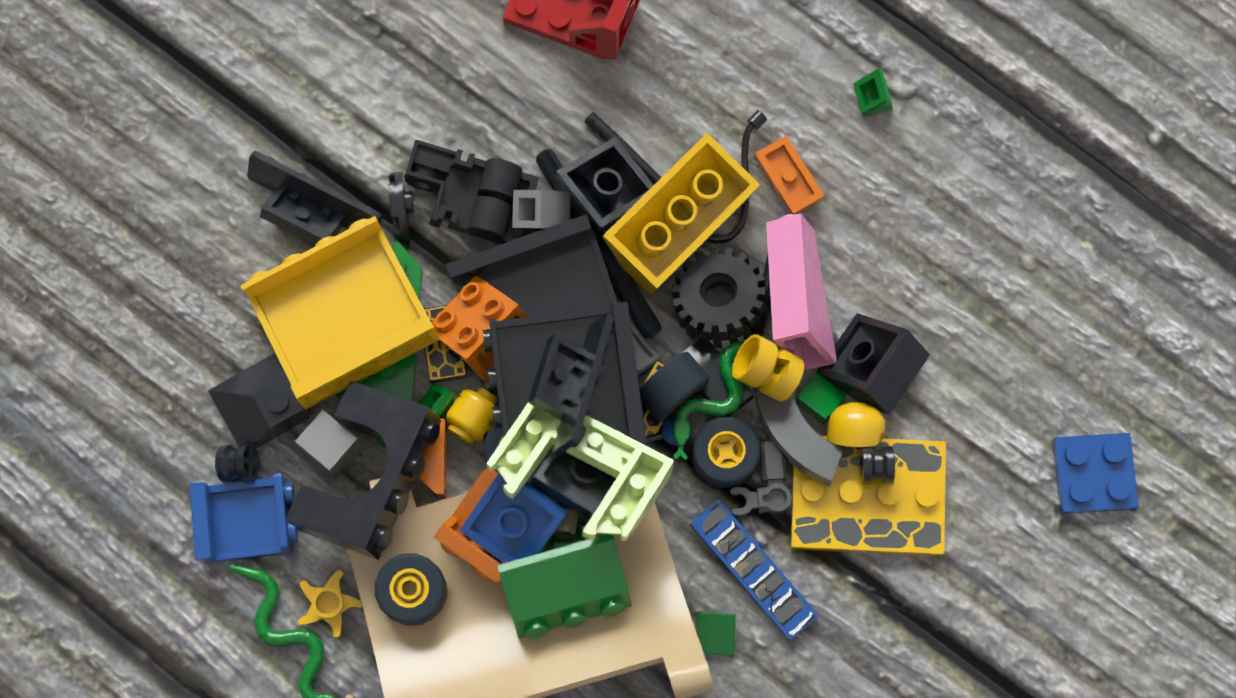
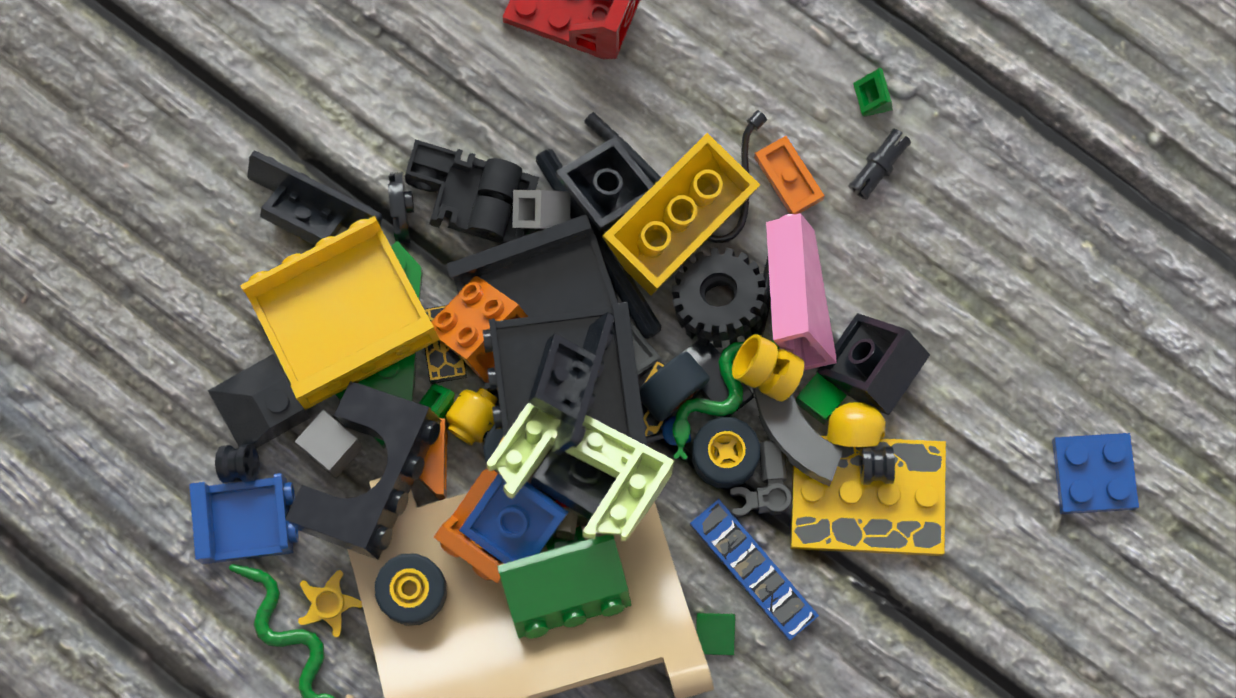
none -> black pin [848,128,911,200]

